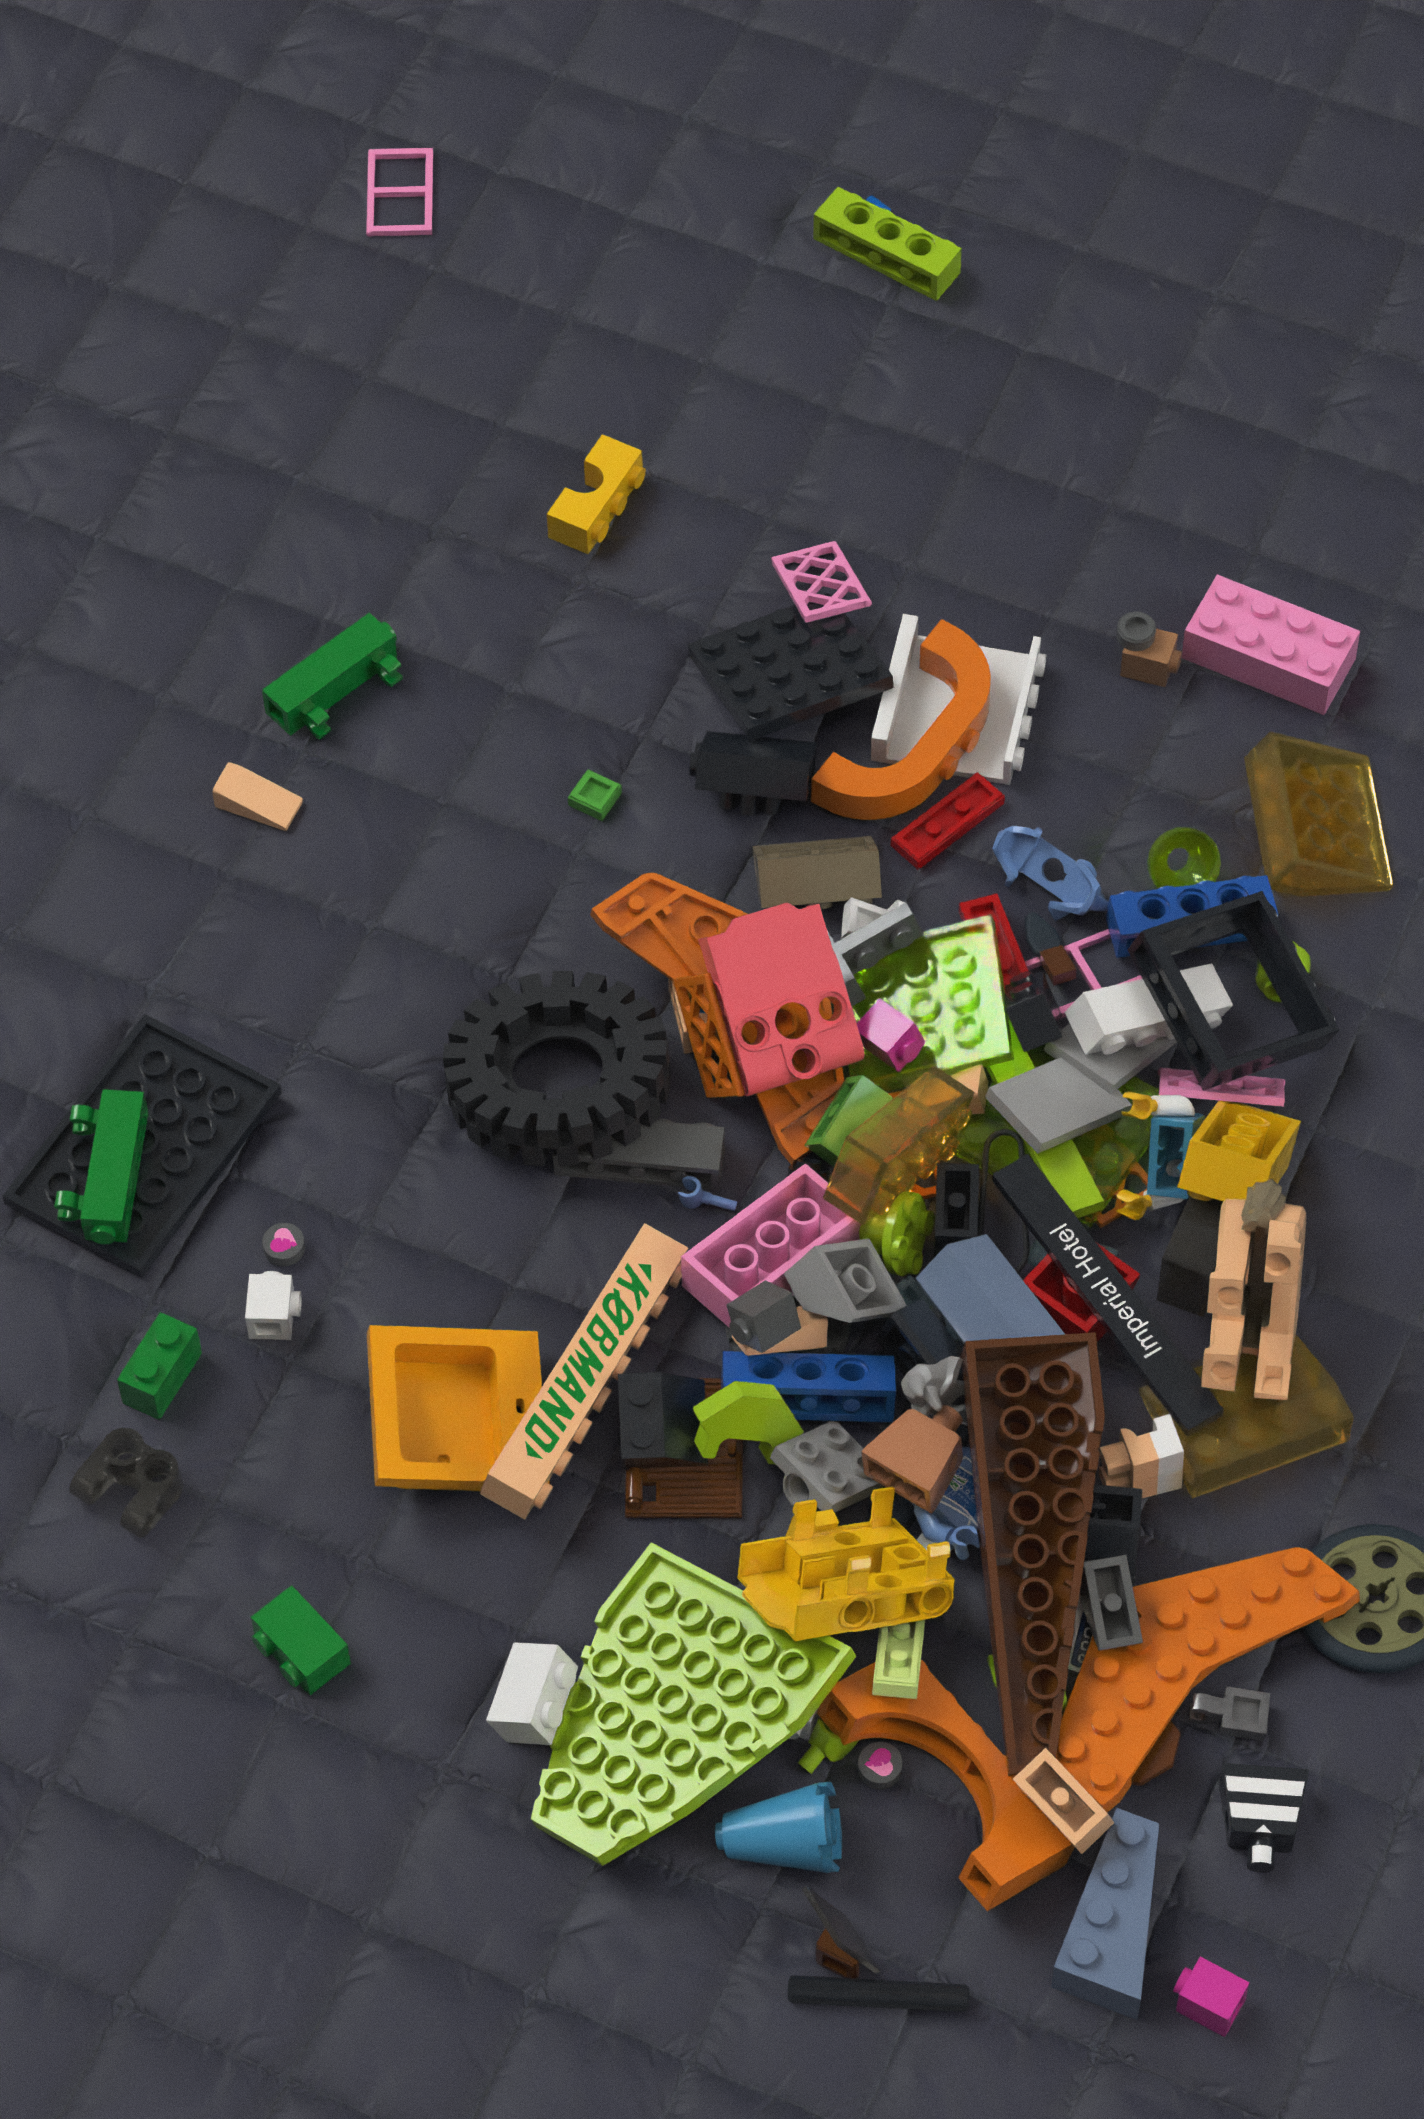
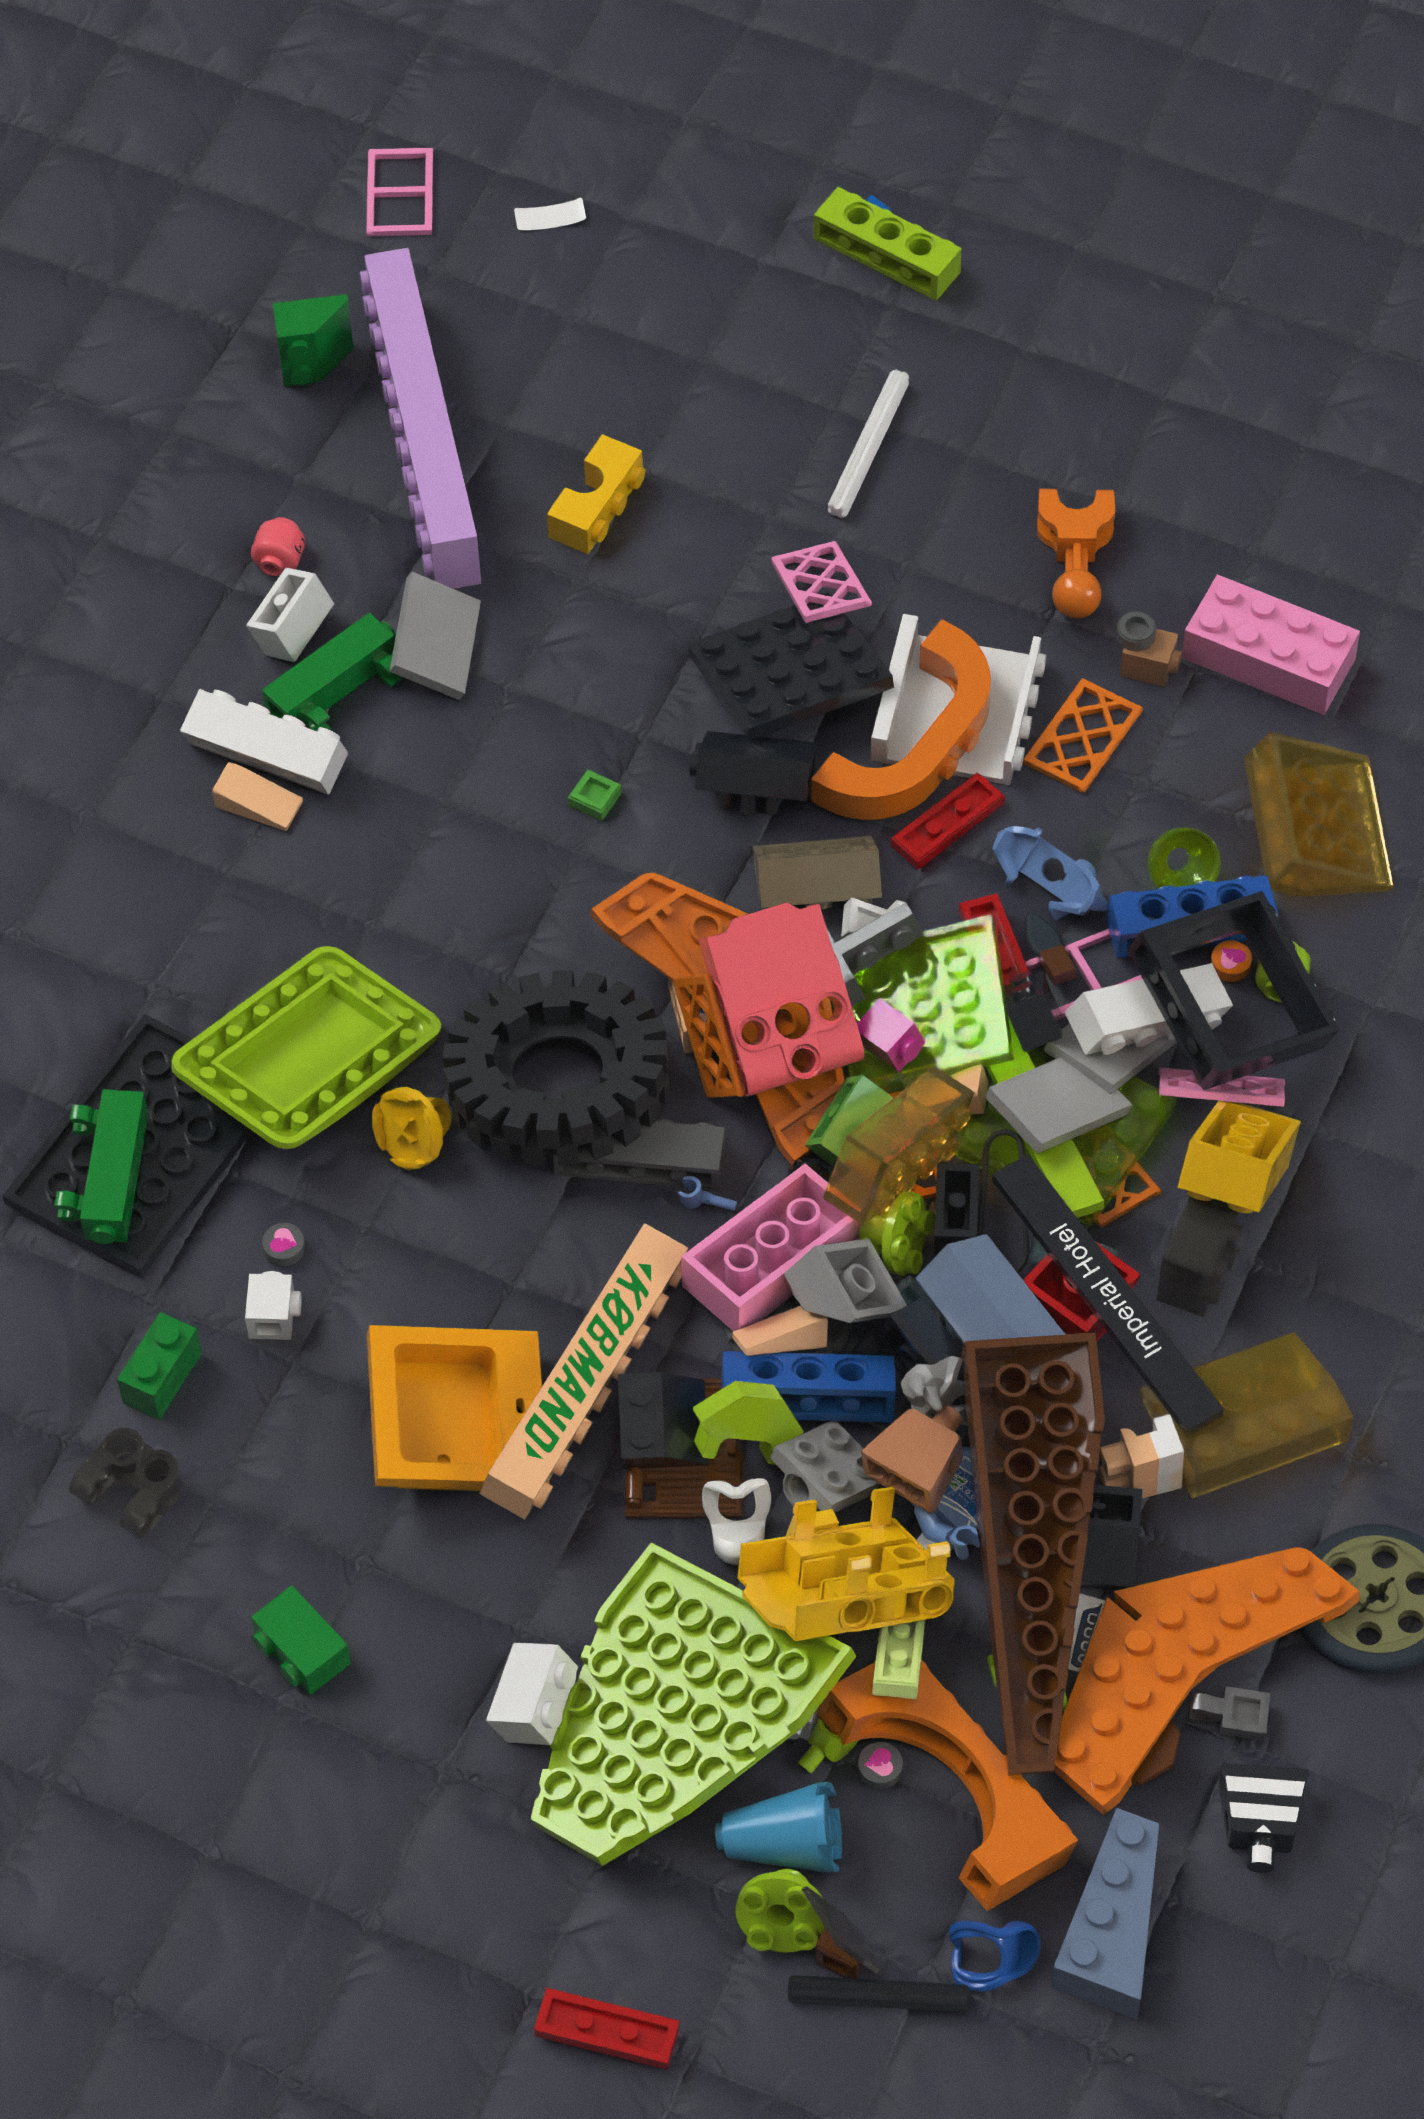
dark grey brick [727,1280,801,1353] -> none
light nougat brick [1013,1748,1114,1854] -> none
dark grey slope [1080,1555,1143,1651] -> none
torso [1116,1091,1205,1220] -> none
dark pink brick [1173,1956,1250,2037] -> none
light nougat piece [1201,1179,1306,1400] -> none
none -> lime wedge [171,946,442,1149]
none -> white brick [180,689,348,795]
none -> white brick [246,567,334,662]
none -> coral head [251,517,306,576]
none -> green slope [273,294,354,386]
none -> lavender brick [359,248,481,589]
none -> yellow tile [372,1087,451,1170]
none -> light grey tile [390,572,481,700]
none -> white sticker [514,198,586,230]
none -> red plate [534,1987,680,2070]
none -> white piece [702,1478,771,1566]
none -> lime plate [735,1869,827,1953]
none -> white axle [828,369,909,518]
none -> blue piece [949,1921,1041,1991]
none -> orange window [1023,678,1143,794]
none -> orange piece [1037,489,1115,619]
none -> orange tile [1210,940,1252,982]

